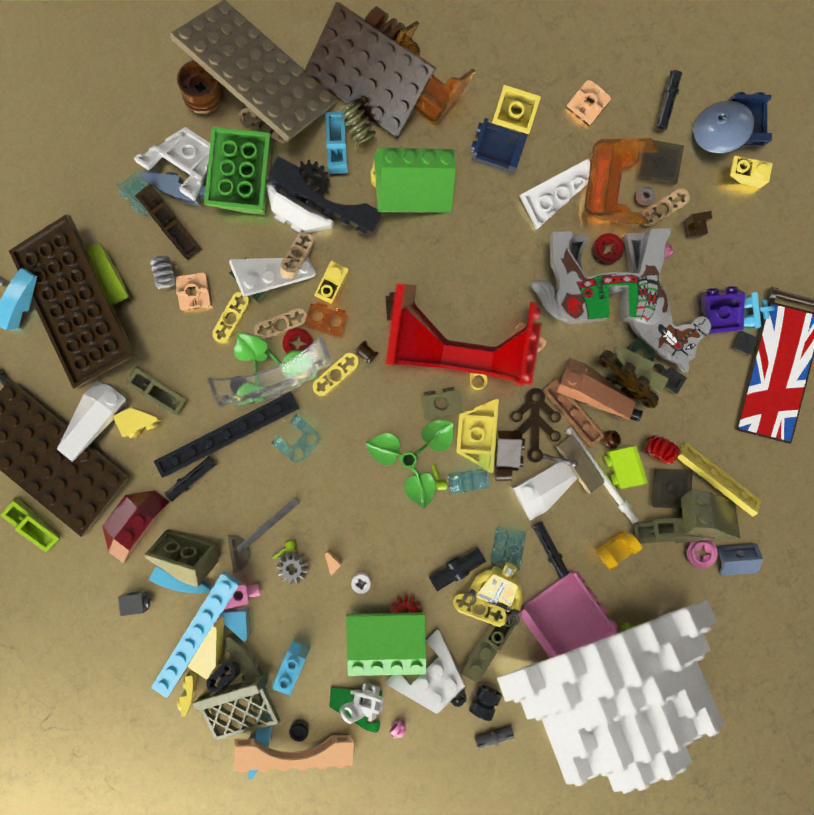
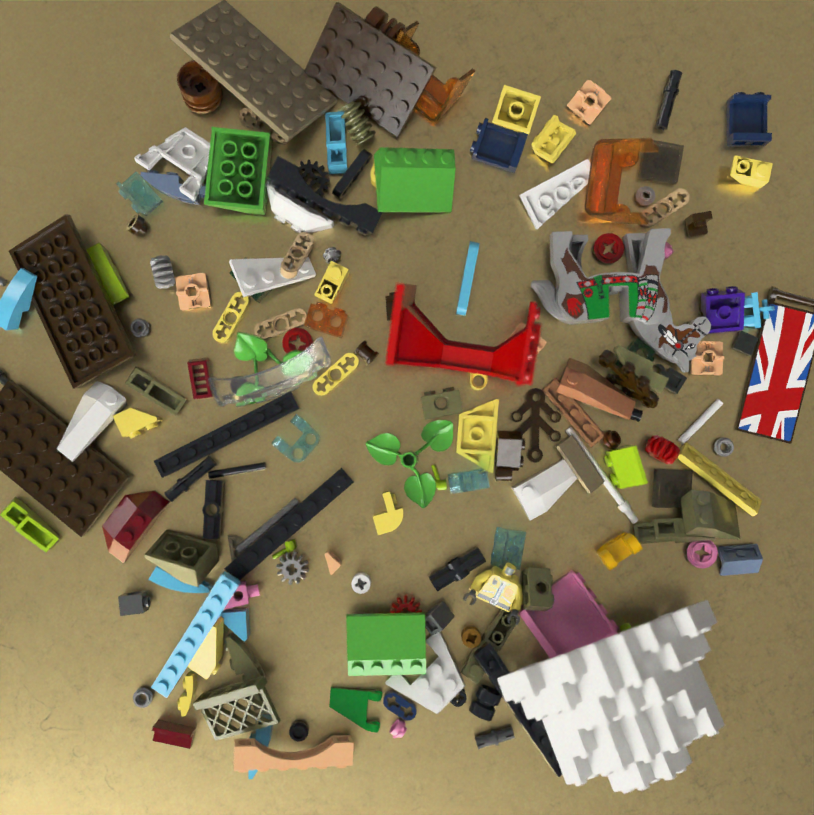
dark brown slope [135,183,201,260] -> none
black beam [206,661,240,693] -> none
medium azure panel [272,640,310,696] -> none
white piece [340,683,384,723] -> none
light yellow beam [453,594,507,627] -> none
black pin [532,521,570,578] -> none
flat silver hinge [542,454,578,468] -> none
sand blue dish [693,101,754,153] -> none
none -> dark brown tile [126,214,147,235]
none -> light grey plate [130,318,149,337]
none -> light grey plate [133,688,153,708]
none -> dark red panel [152,720,196,749]
none -> dark red slope [187,358,213,399]
none -> black piece [202,480,224,539]
none -> black bar [208,462,266,479]
none -> black plate [224,468,354,581]
none -> light grey plate [323,247,341,264]
none -> black beam [332,149,372,199]
none -> light yellow brick [373,490,403,535]
none -> dark blue beam [383,690,417,721]
none -> dark grey brick [425,601,455,635]
none -> medium azure beam [456,241,480,316]
none -> pearl gold wheel [461,626,481,648]
none -> black plate [472,642,562,777]
none -> olive brick [522,567,554,611]
none -> light yellow bracket [532,115,576,164]
none -> white bar [678,399,723,445]
none -> light nougat piece [691,341,724,376]
none -> light grey plate [714,437,734,457]

